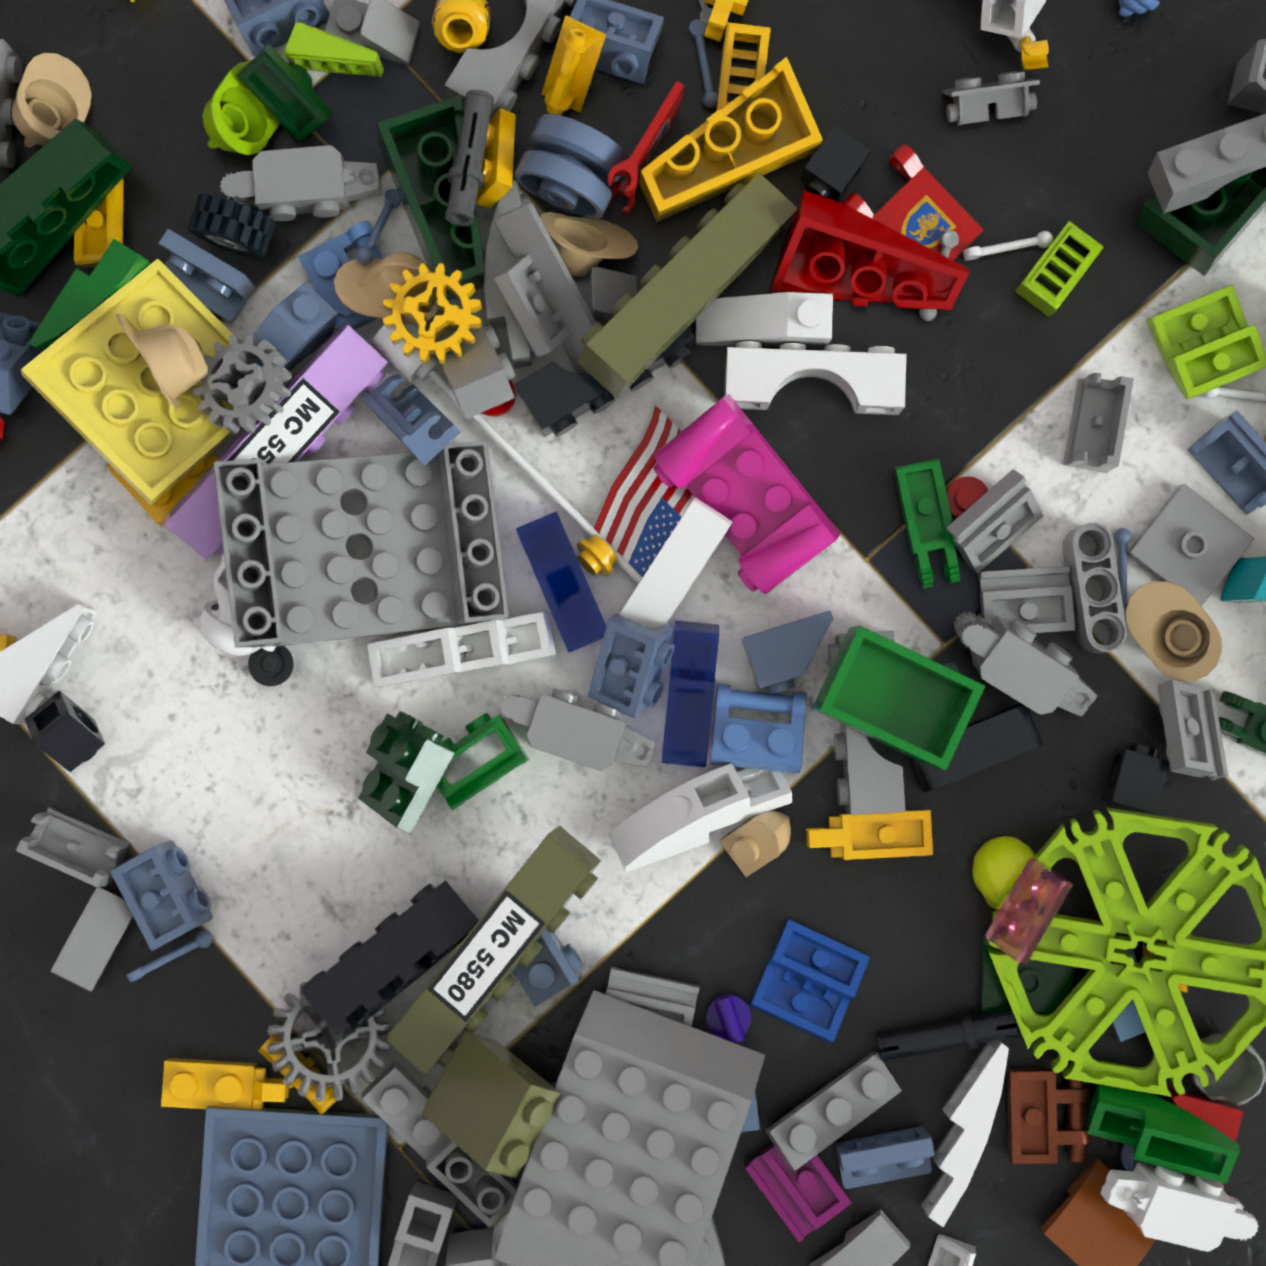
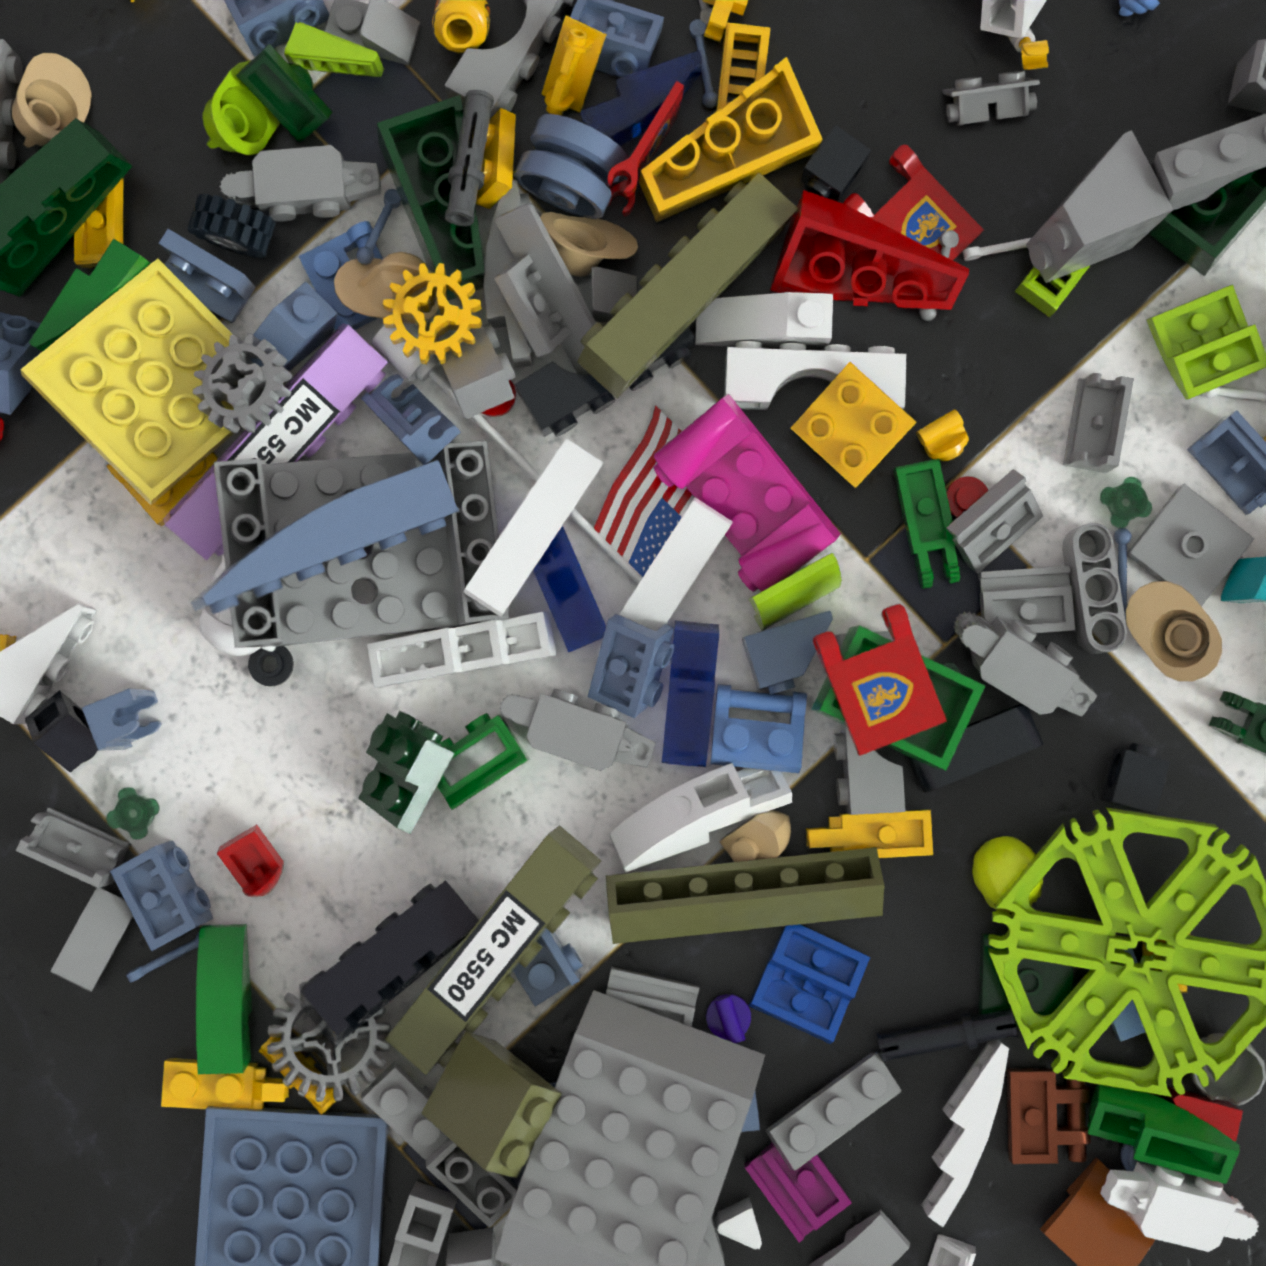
tan piece [116,313,208,409] -> none
yellow plate [577,535,618,576] -> none
sand blue bracket [834,1126,935,1189] -> none
clear pink plate [985,857,1073,964] -> none
light grey plate [1158,680,1228,781] -> none
none -> sand blue hinge [82,688,162,751]
none -> clear green plate [106,787,160,840]
none -> sand blue slope [191,460,459,614]
none -> green slope [196,924,252,1075]
none -> red plate [217,824,284,897]
none -> white slope [463,438,604,617]
none -> clear blue slope [580,50,702,146]
none -> olive brick [606,847,884,944]
none -> white slope [715,1197,762,1250]
none -> lime slope [749,552,842,631]
none -> yellow hinge [790,361,917,488]
none -> red flag [812,604,947,756]
none -> yellow plate [916,409,969,461]
none -> light grey slope [1026,130,1174,283]
none -> clear green plate [1100,477,1152,528]

